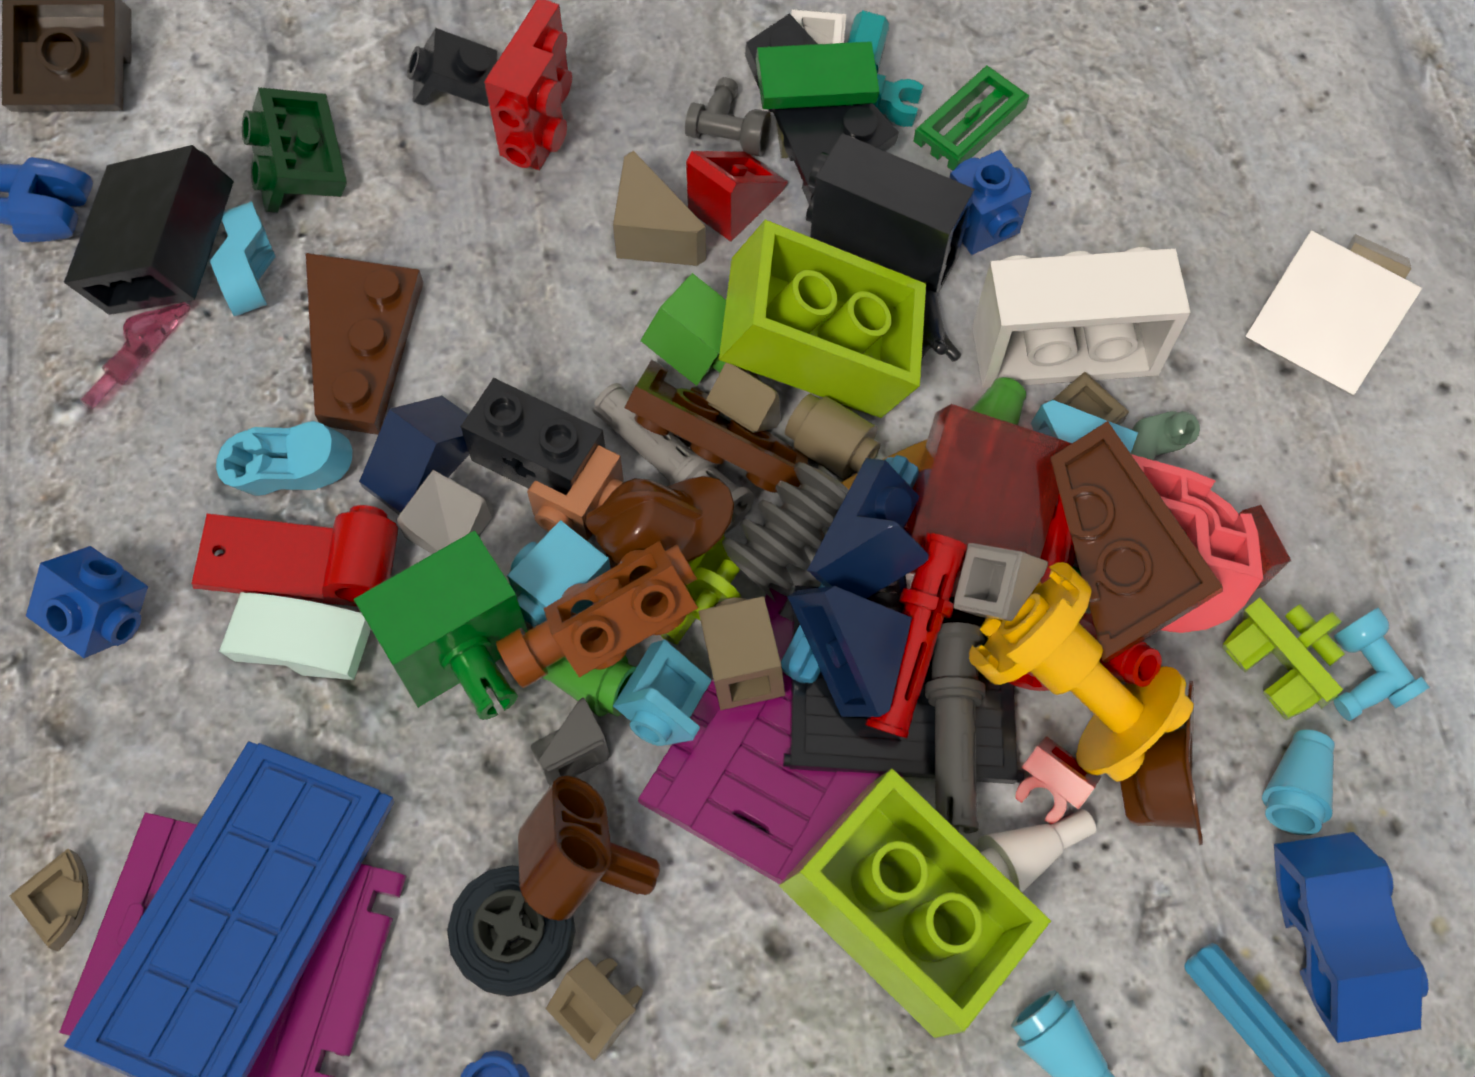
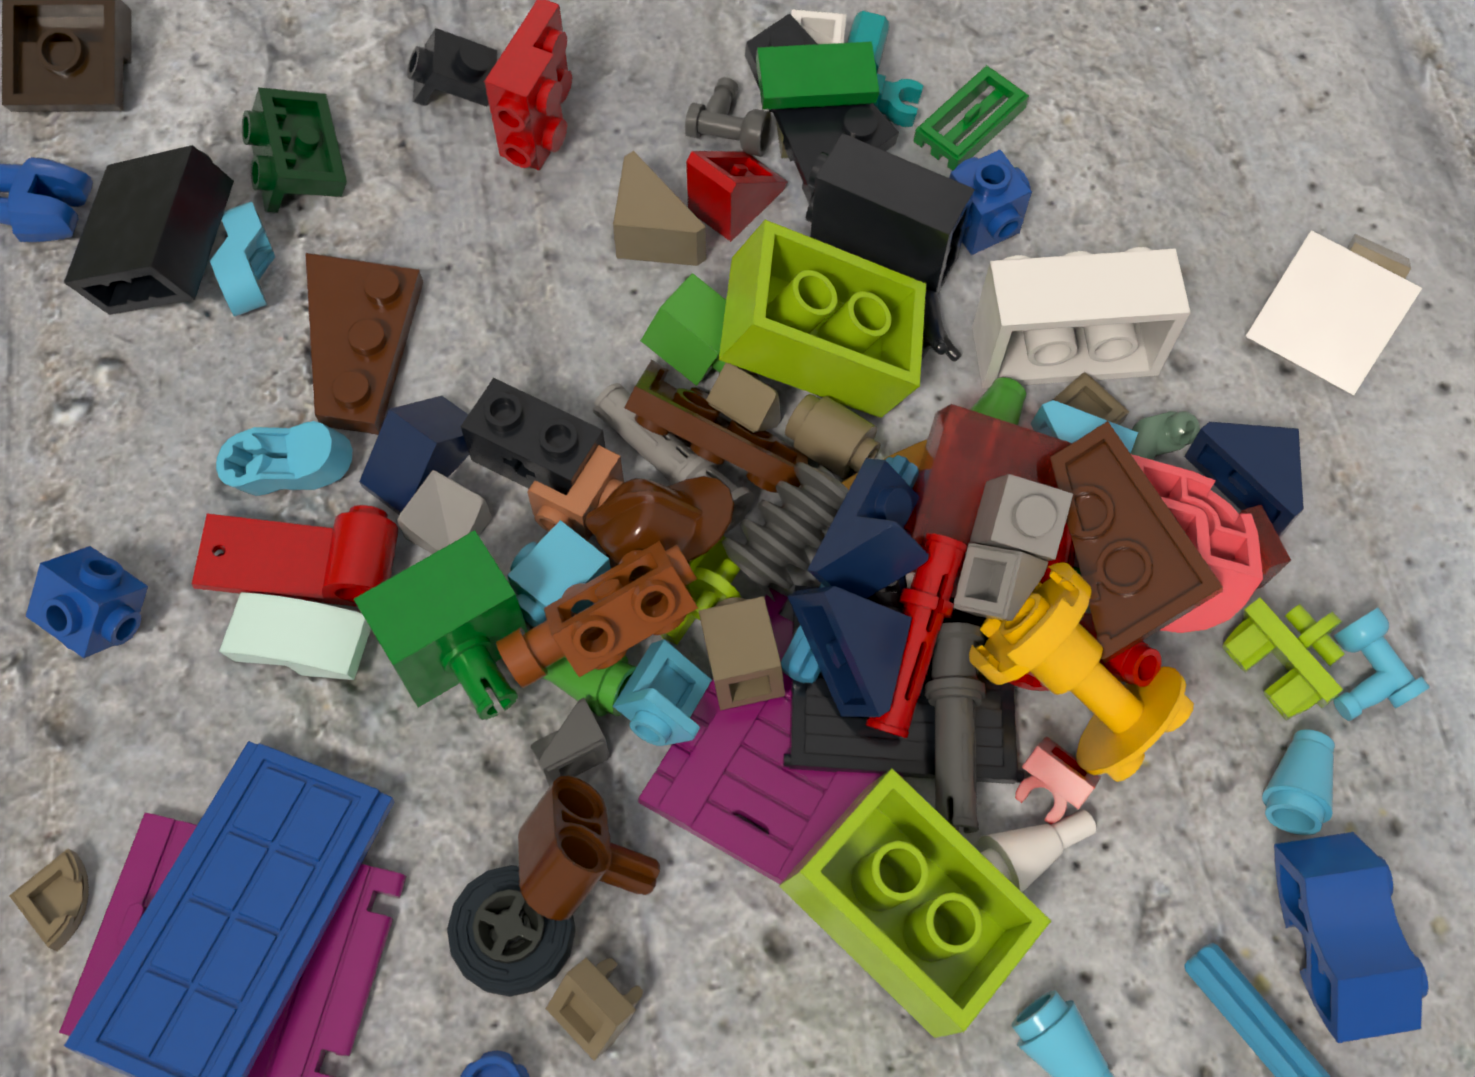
clear pink hand [80,302,191,410] -> none
reddish brown piece [1120,681,1203,845] -> none
none -> light grey brick [969,474,1073,561]
none -> dark blue slope [1184,421,1304,542]

